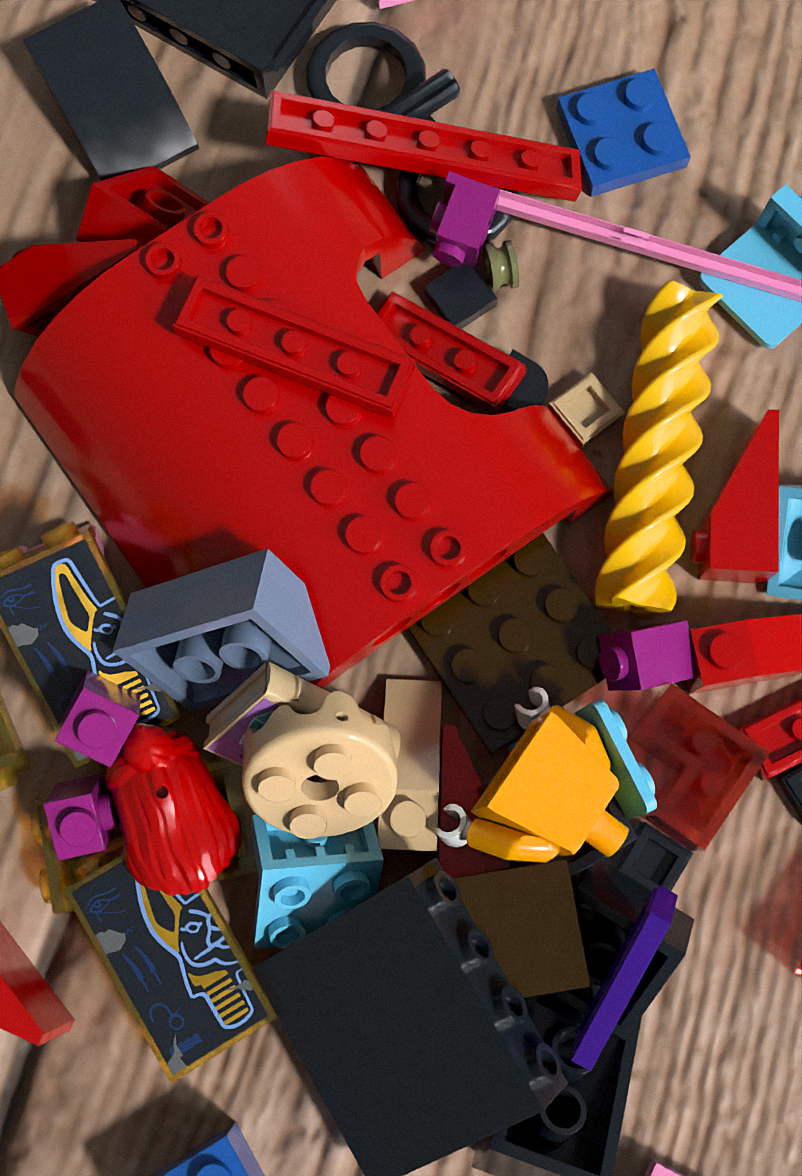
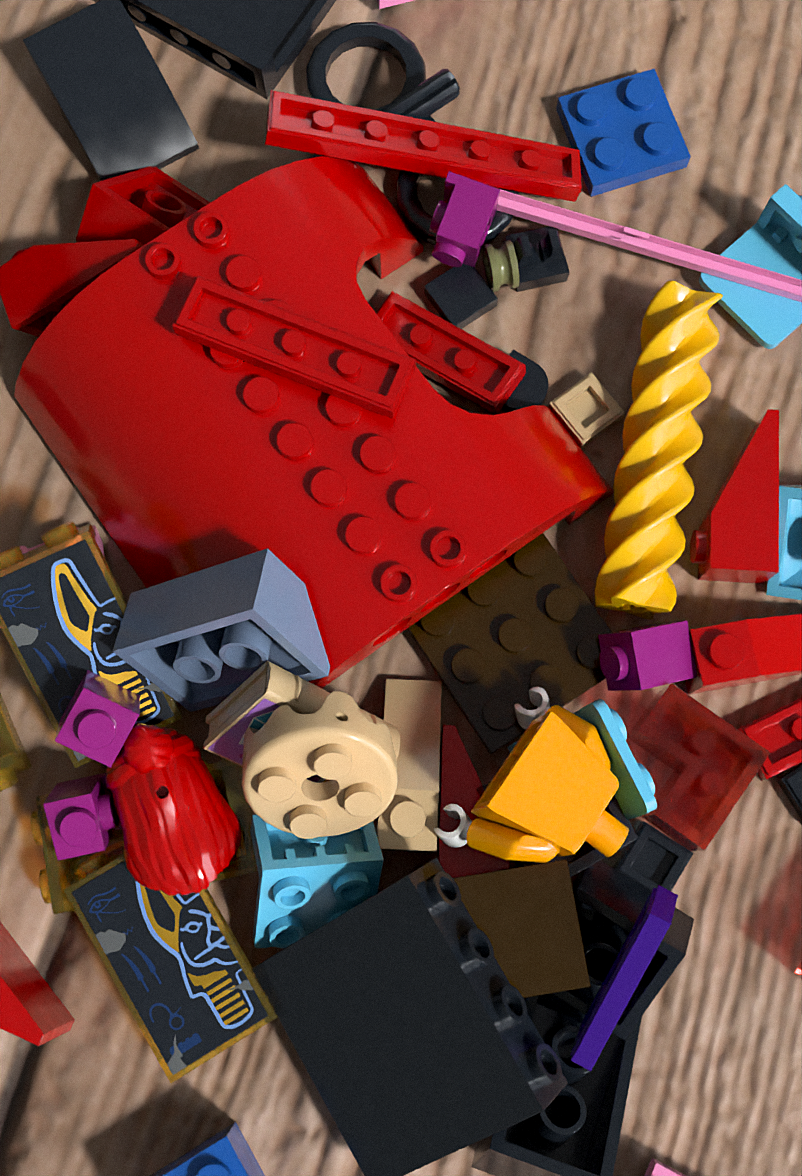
none -> black tile [505,226,570,292]

